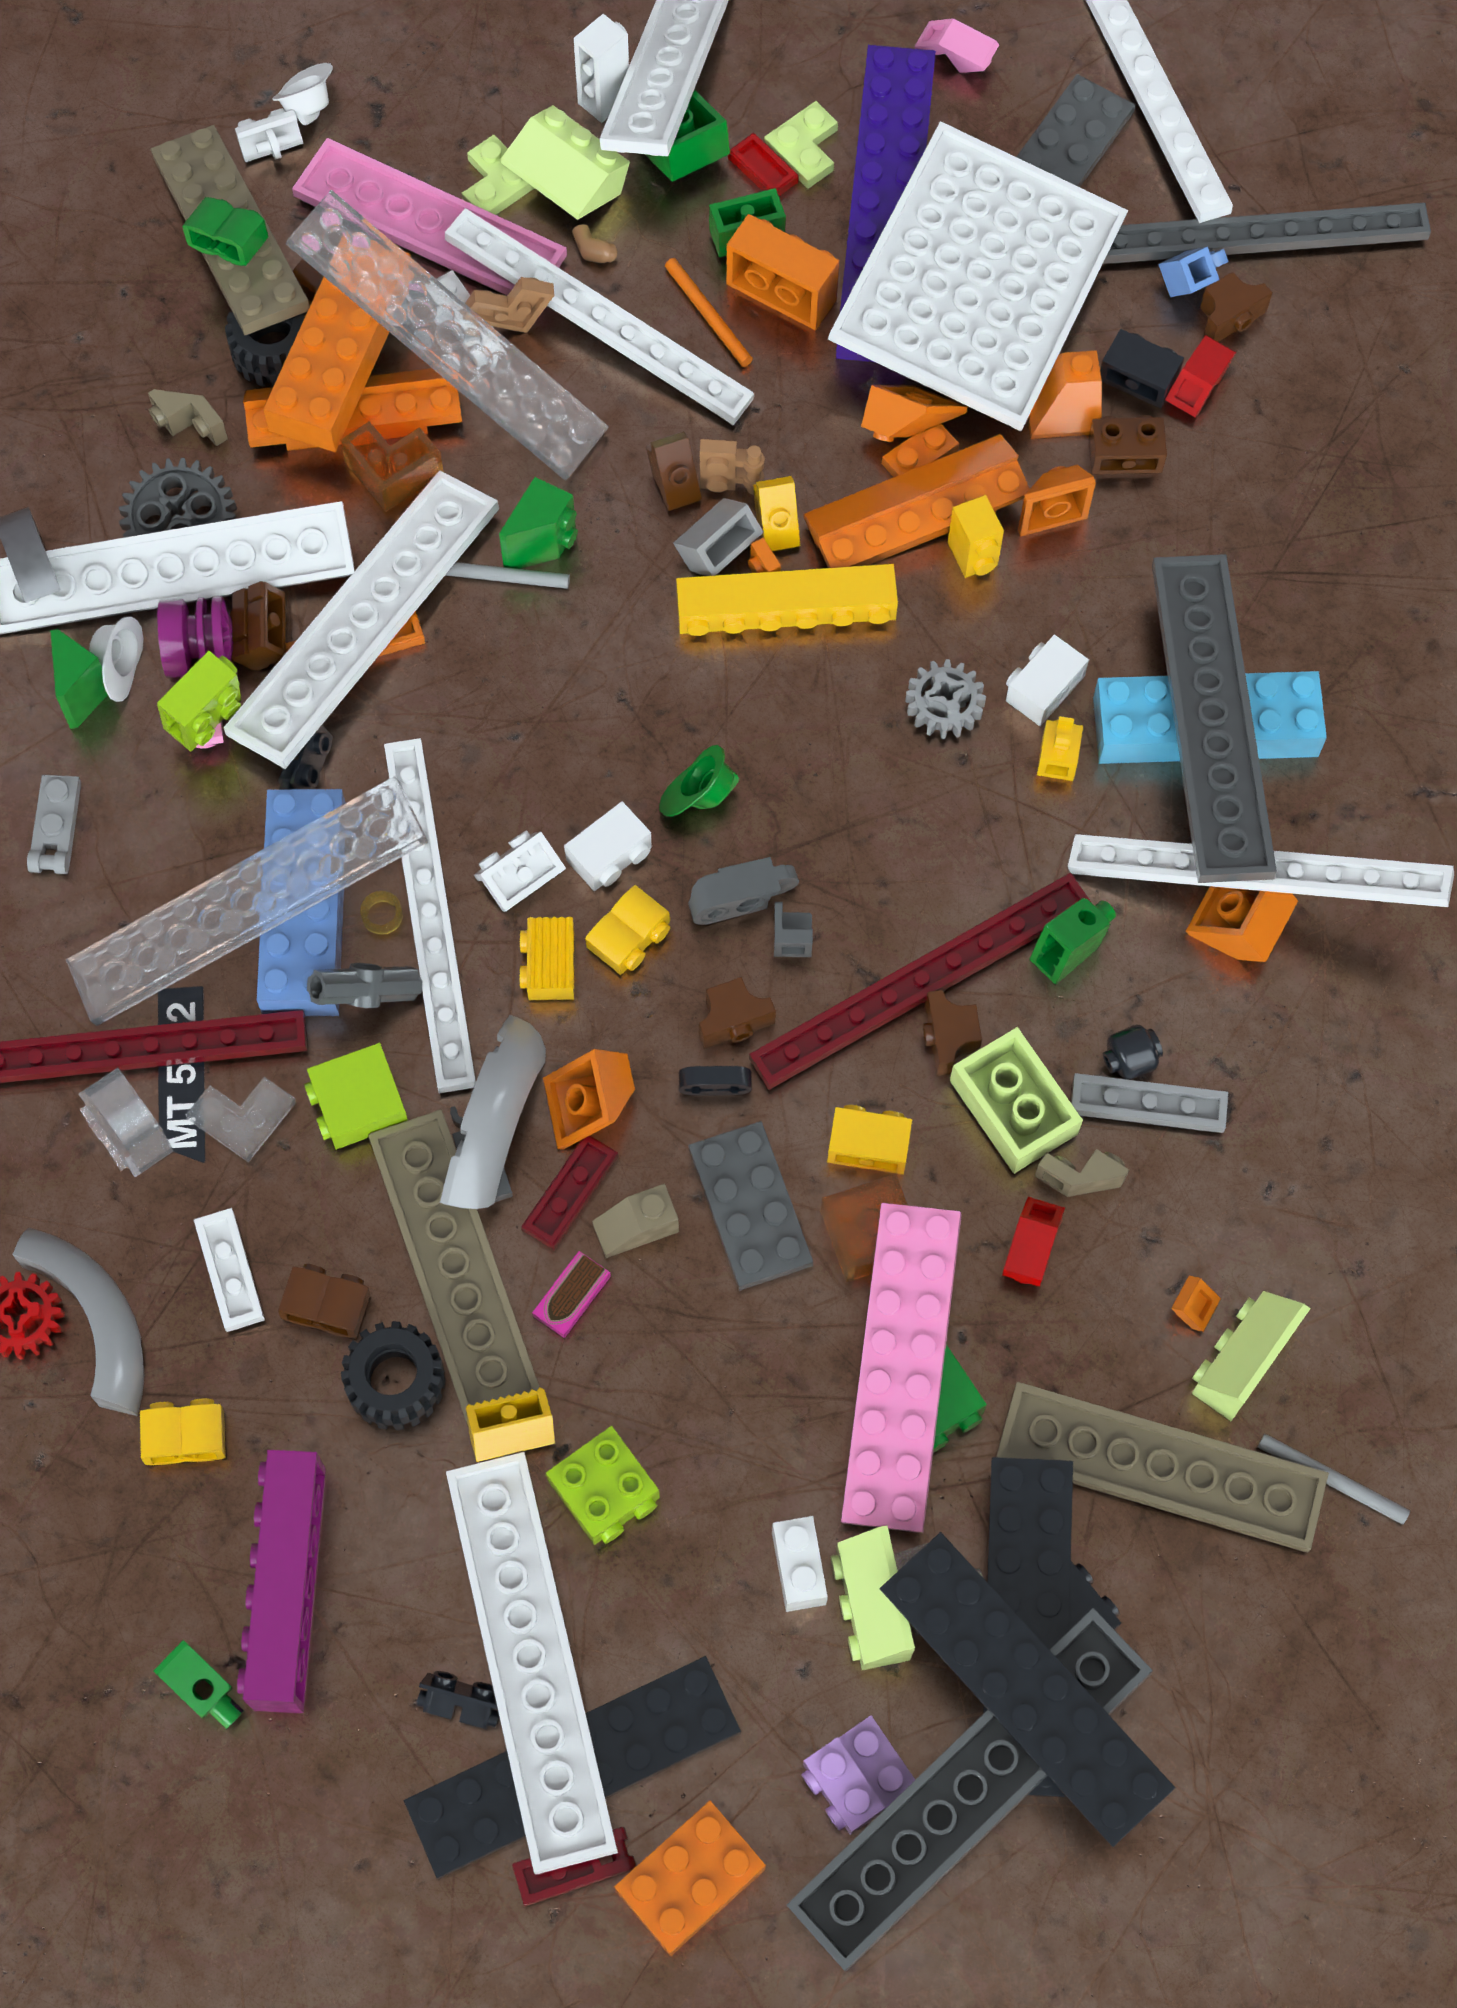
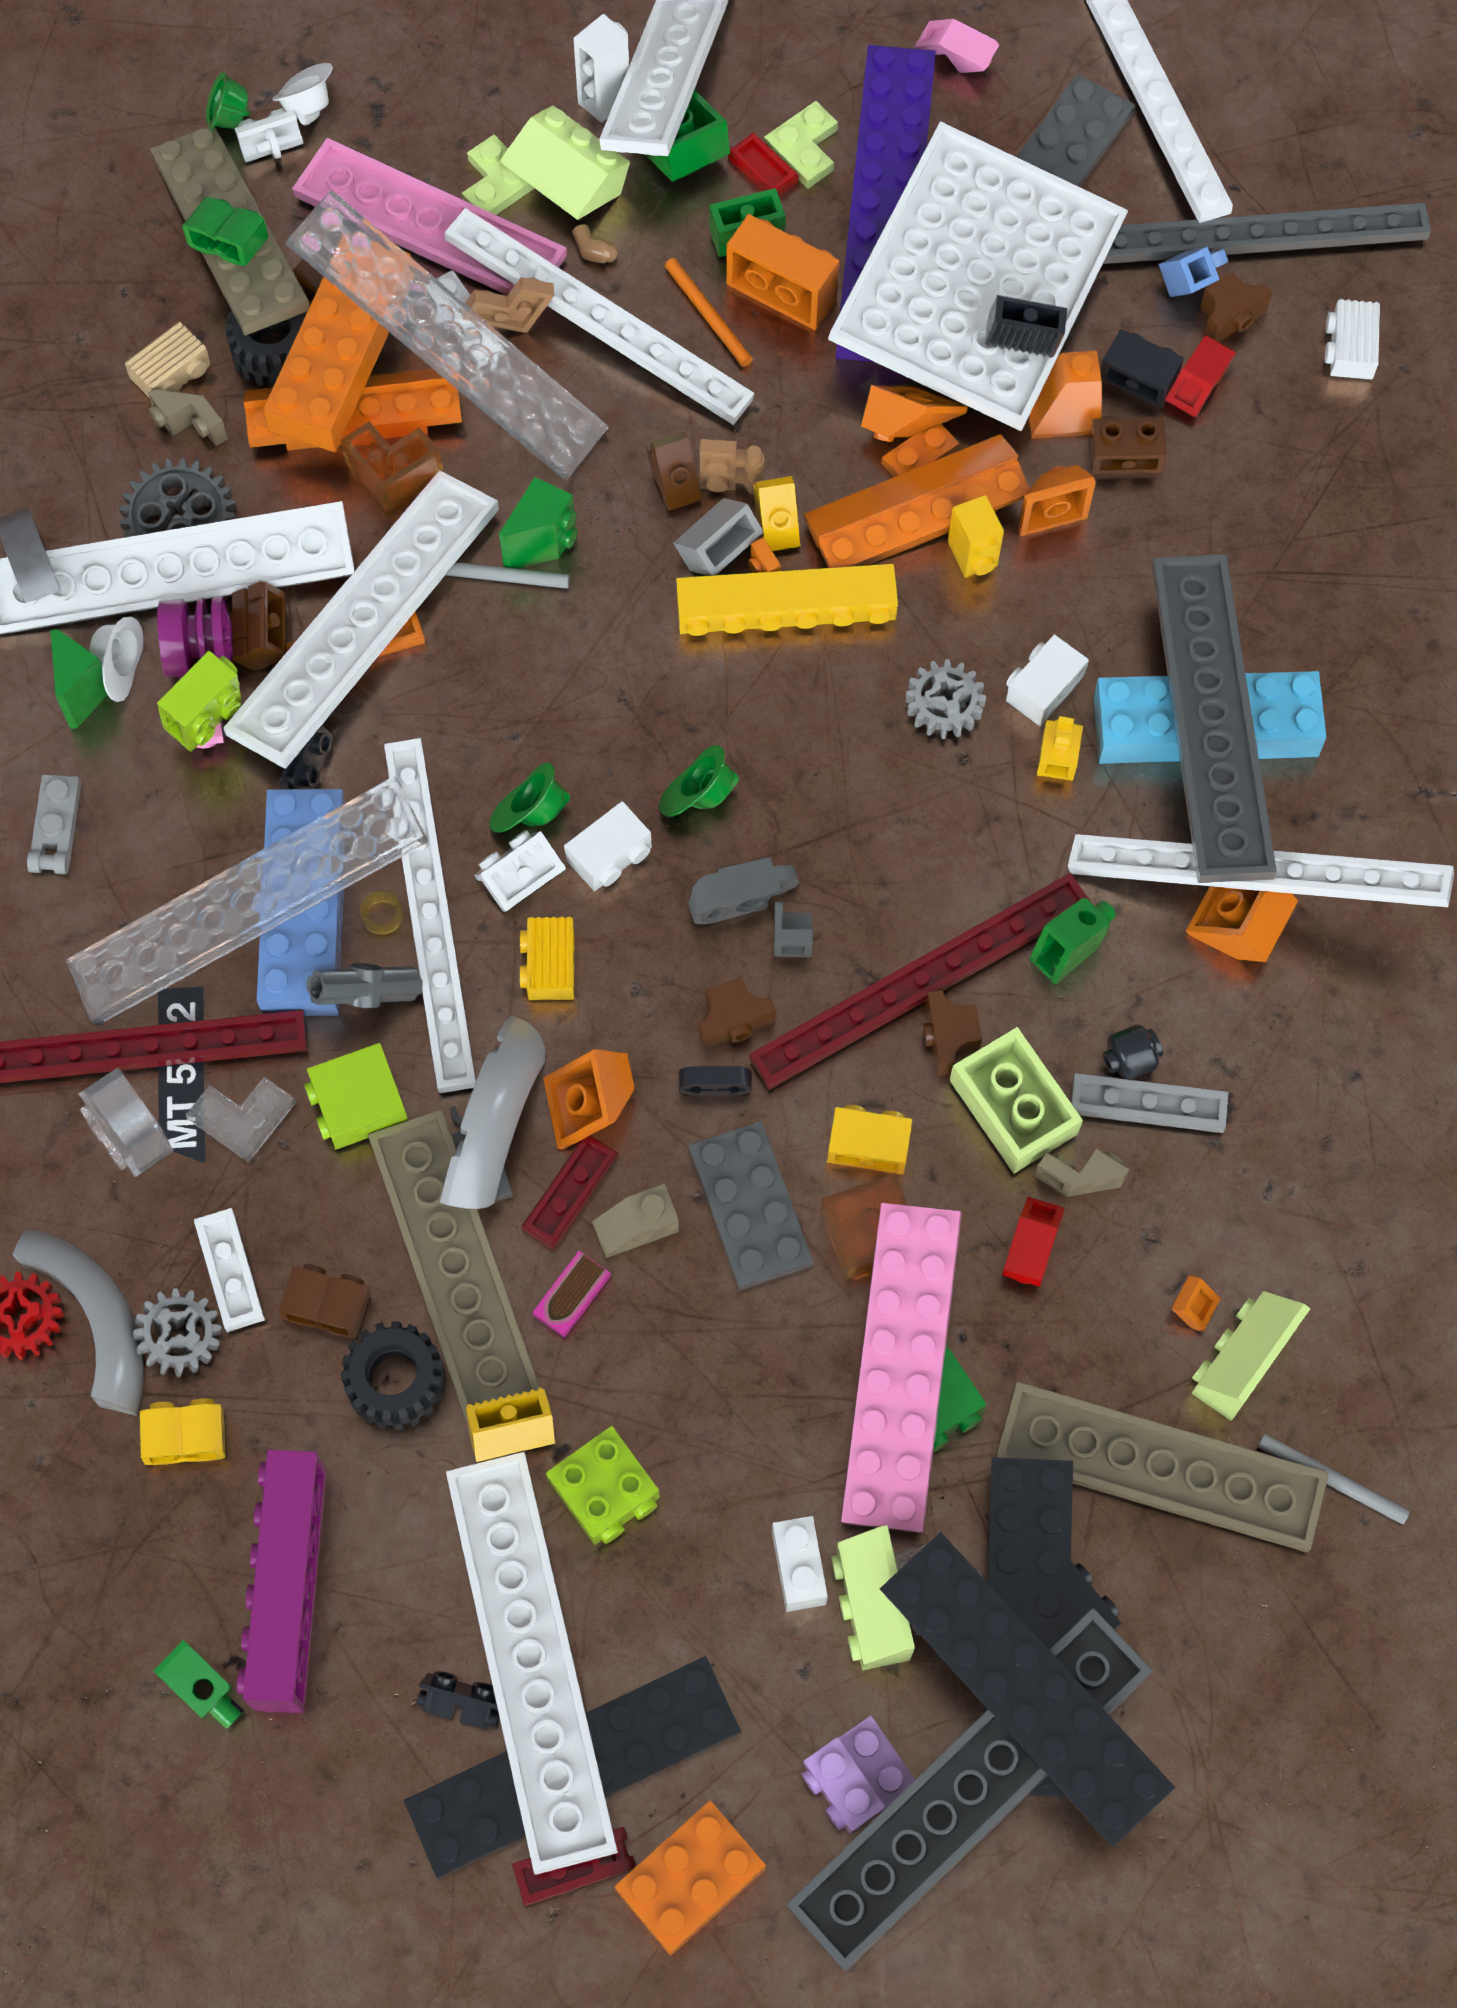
yellow brick [585,885,670,975] -> none
none -> tan brick [124,321,210,397]
none -> light grey gear [133,1288,221,1377]
none -> green piece [206,72,251,132]
none -> green piece [489,763,570,832]
none -> black brick [985,295,1067,358]
none -> white brick [1325,299,1380,379]

